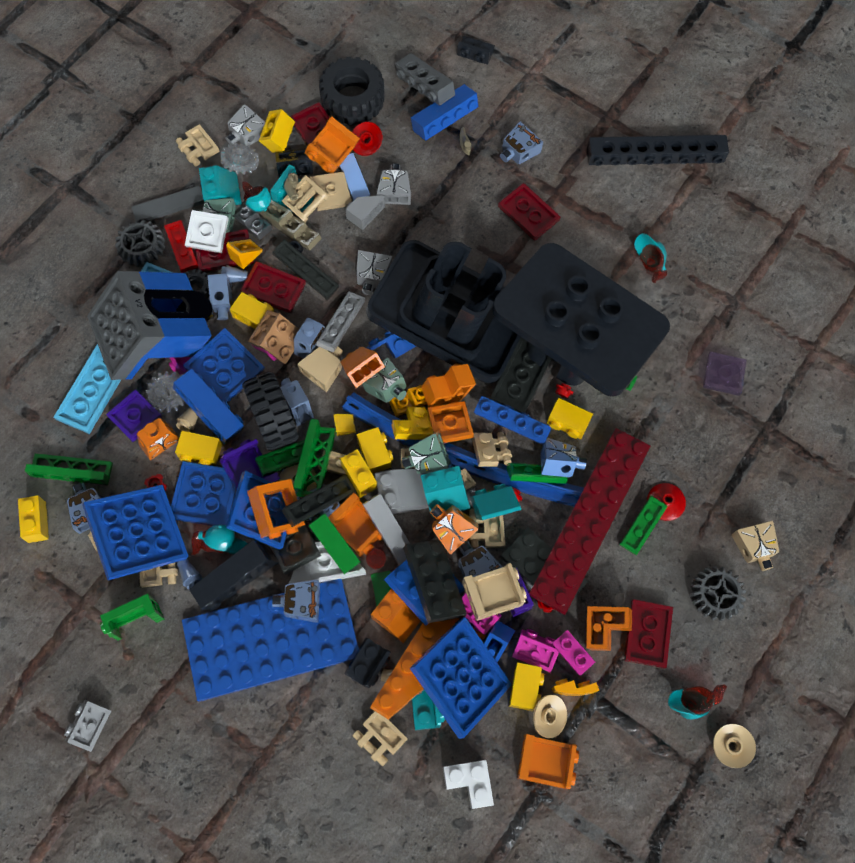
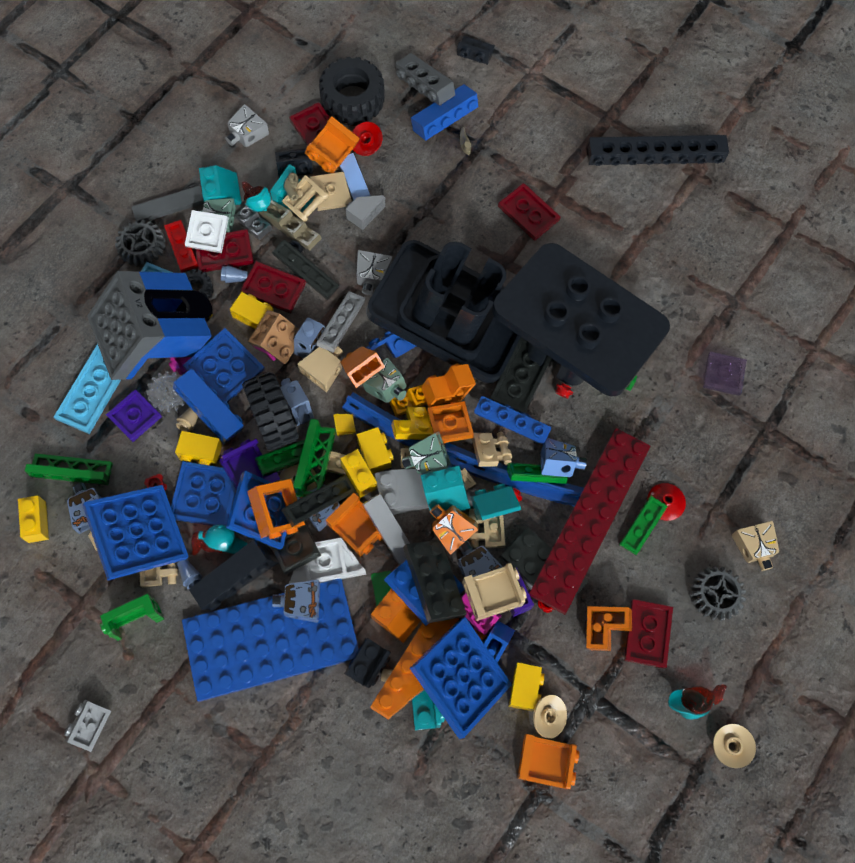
orange torso [137,418,179,460] -> none
tan plate [176,124,220,166] -> none
sand blue torso [208,273,233,320] -> none
clear gear [220,142,259,175] -> none
light orange slope [226,239,263,269] -> none
yellow brick [259,109,295,153] -> none
green tile [309,514,361,575] -> none
tan plate [353,711,408,766] -> none
clear red plate [366,549,386,569] -> none
light grey torso [377,163,411,205] -> none
white brick [443,760,494,809] -> none
sand blue torso [500,121,543,164] -> none
dark pink bracket [512,629,559,673] -> none
yellow brick [547,398,593,439] -> none
light orange slope [551,678,599,696] -> none
dark pink bracket [552,630,595,675] -> none
clear red hair [634,233,667,283] -> none

